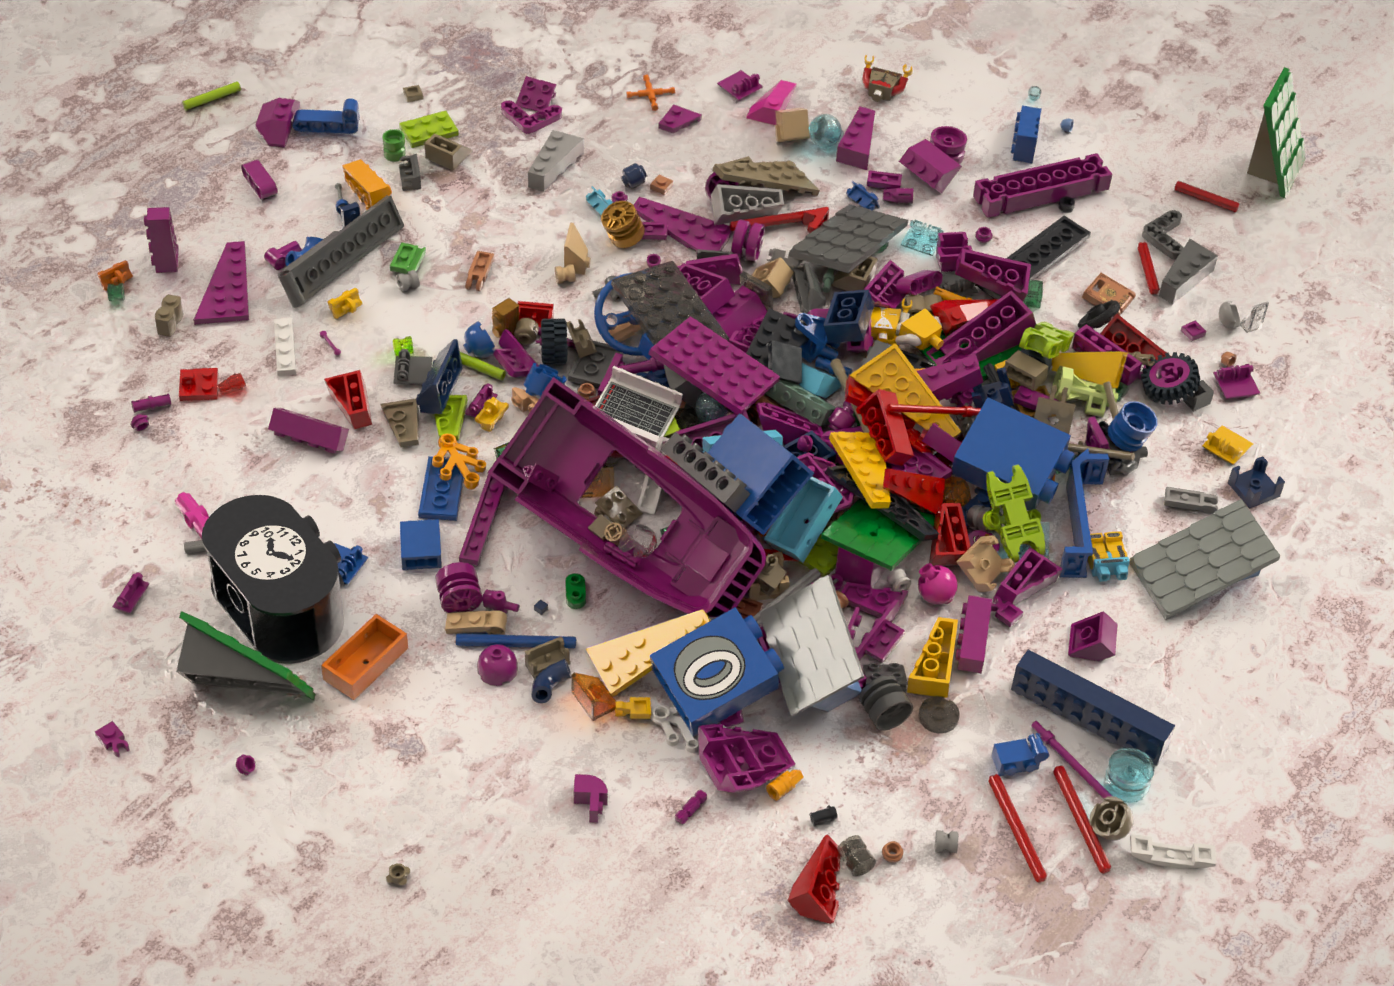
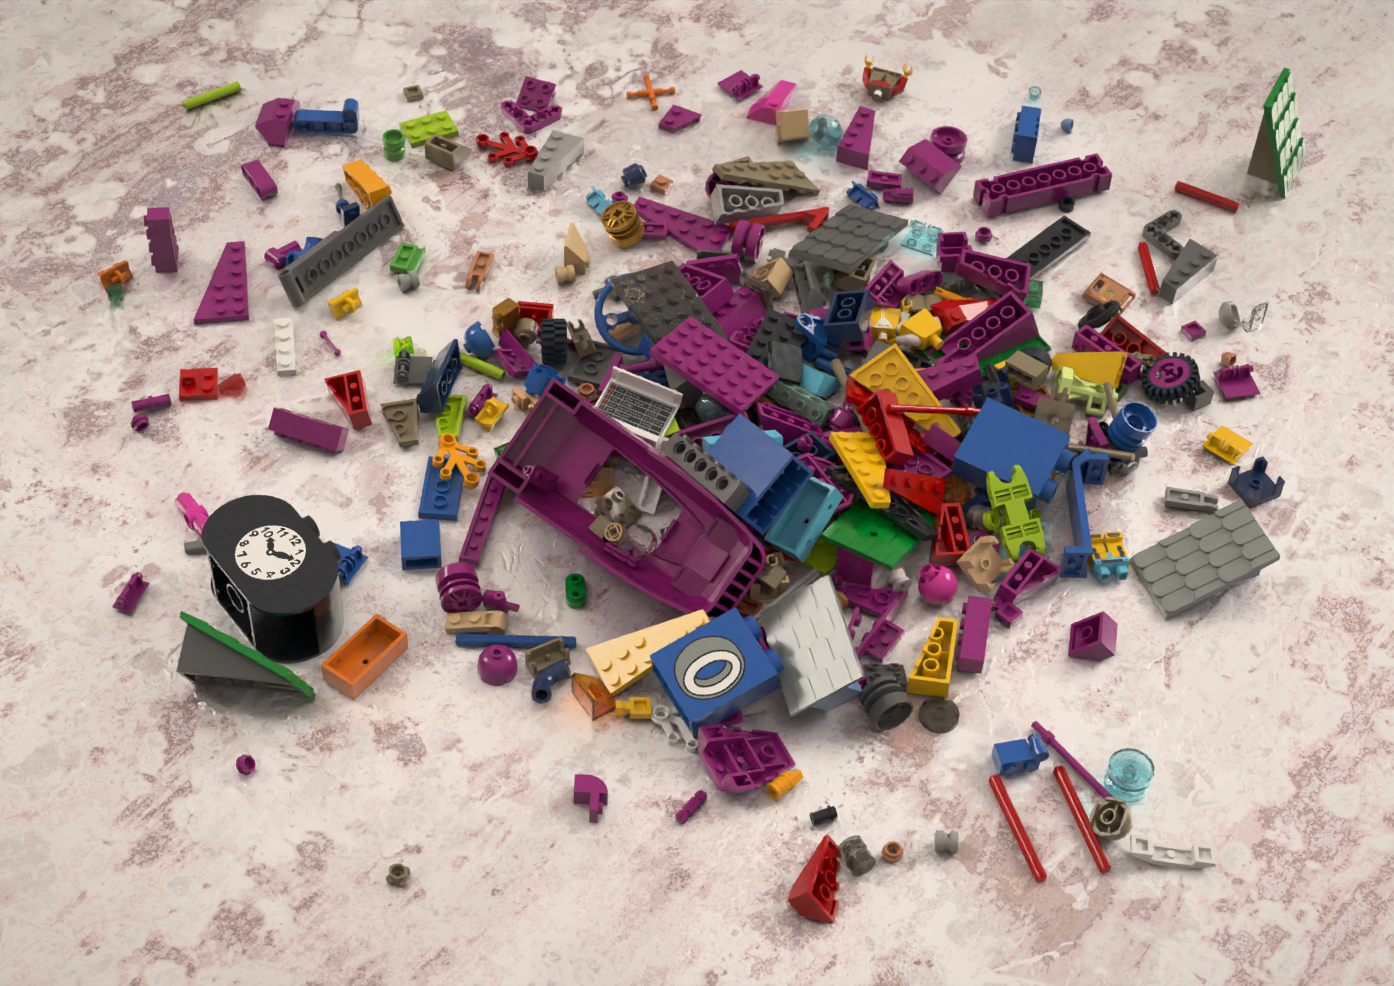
magenta plate [95,721,130,757] -> none
dark tan brick [155,294,183,337] -> none
dark grey hinge [399,154,421,191] -> none
dark blue piece [534,599,548,615] -> none
magenta hinge [647,254,661,269] -> none
dark blue brick [1011,649,1176,766] -> none
lime piece [1019,321,1075,359] -> none
none -> red plant [476,132,539,168]

